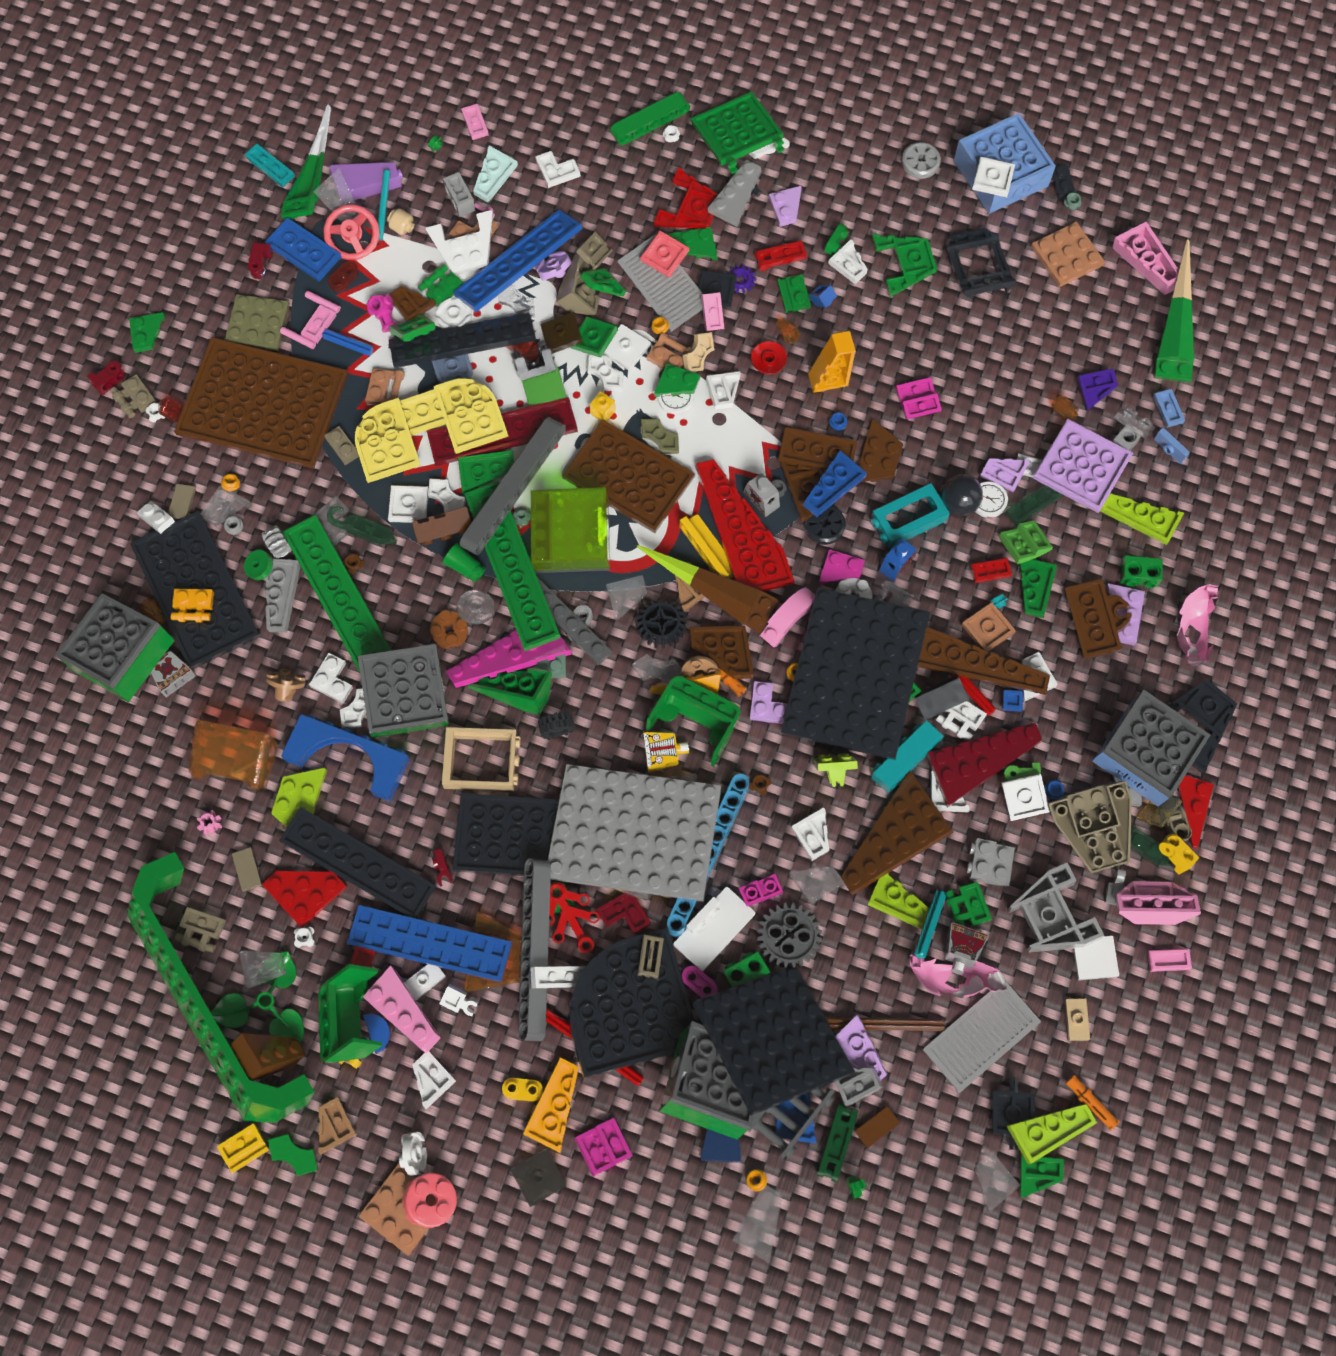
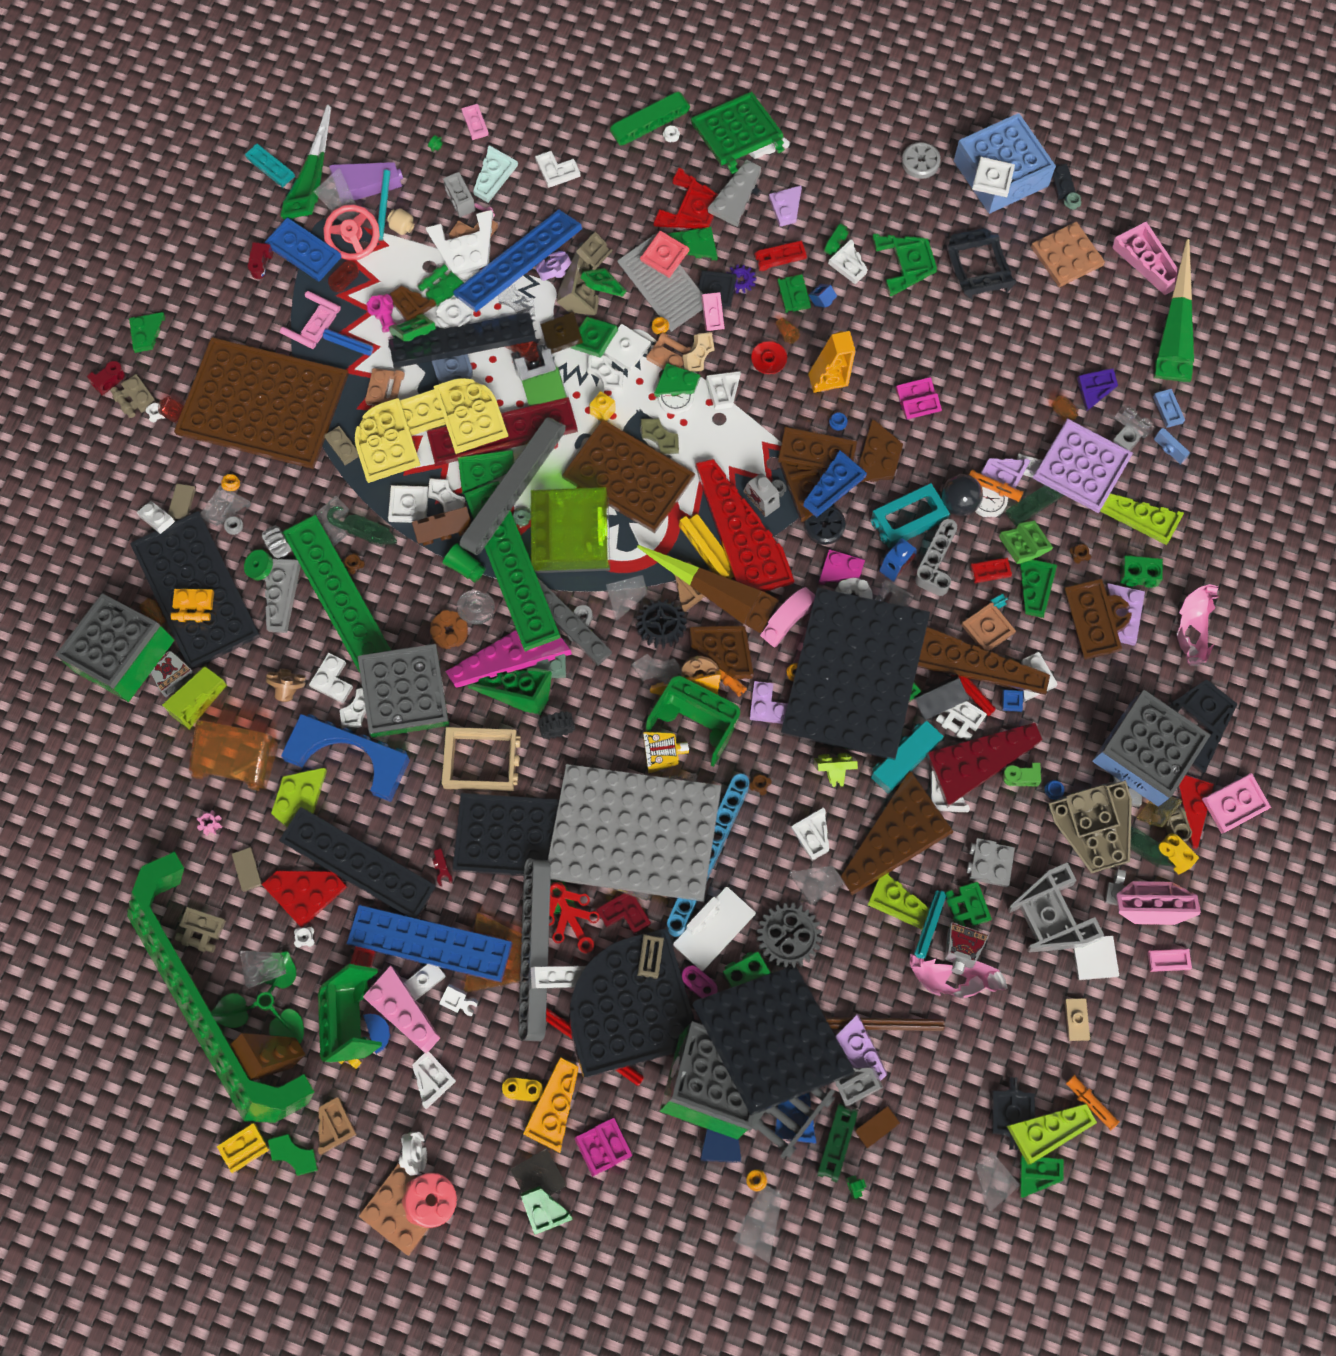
olive plate [225,294,290,352] -> none
dark pink slope [739,874,784,907] -> none
light grey window [923,982,1041,1093] -> none
white tile [1001,773,1050,821] -> none
none -> lime wedge [162,667,227,730]
none -> wing [520,1186,573,1235]
none -> light grey beam [915,519,957,596]
none -> orange pin [969,470,1024,502]
none -> reddish brown plate [1070,544,1091,564]
none -> bright pink tile [1202,773,1271,834]

